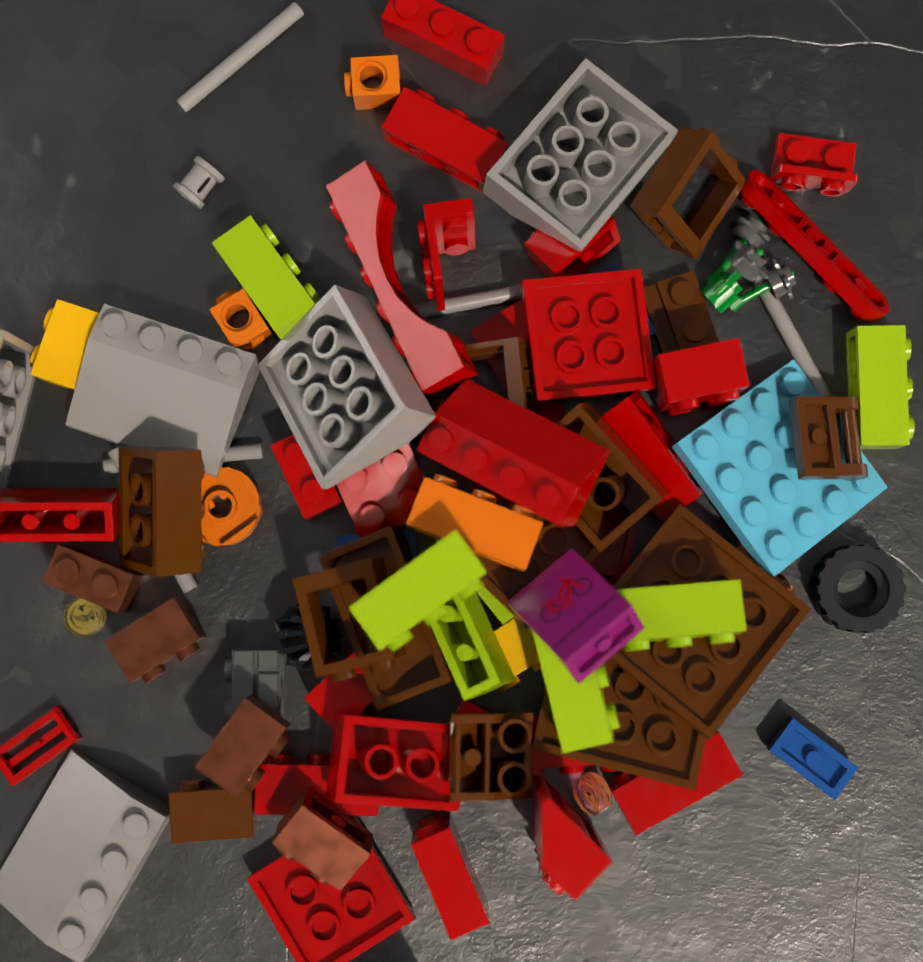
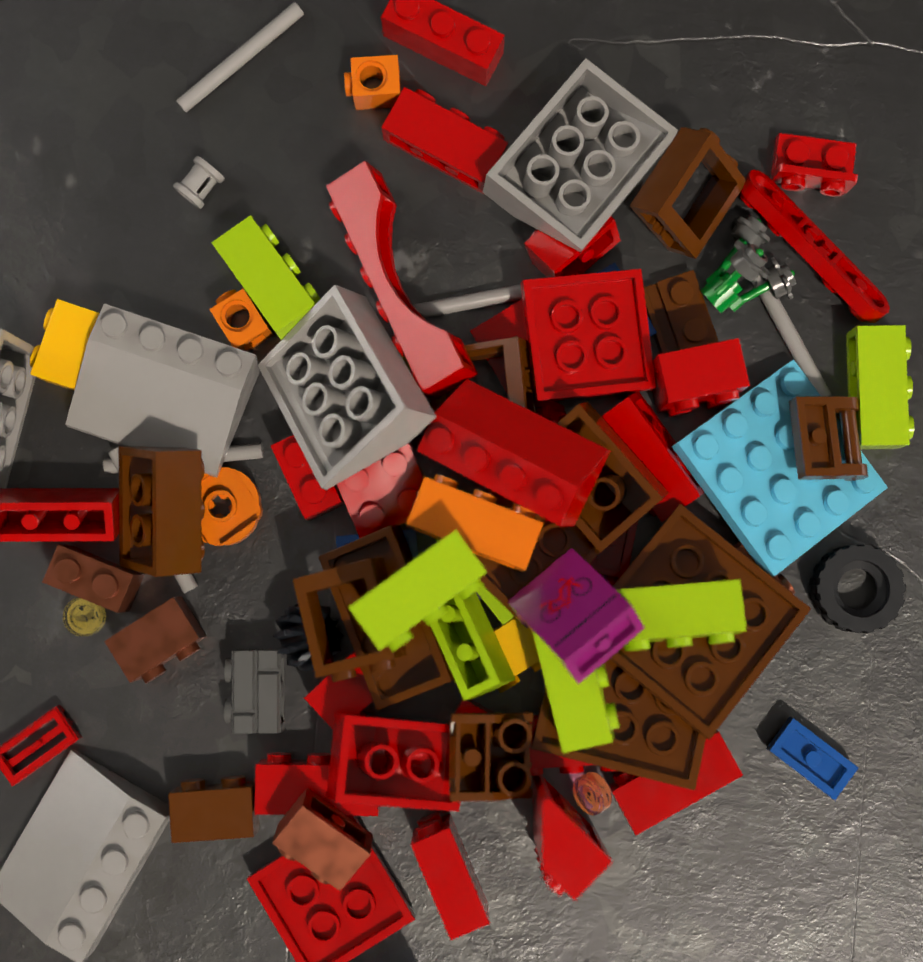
copper brick [195,695,291,798] -> none
red bracket [417,198,476,311] -> none

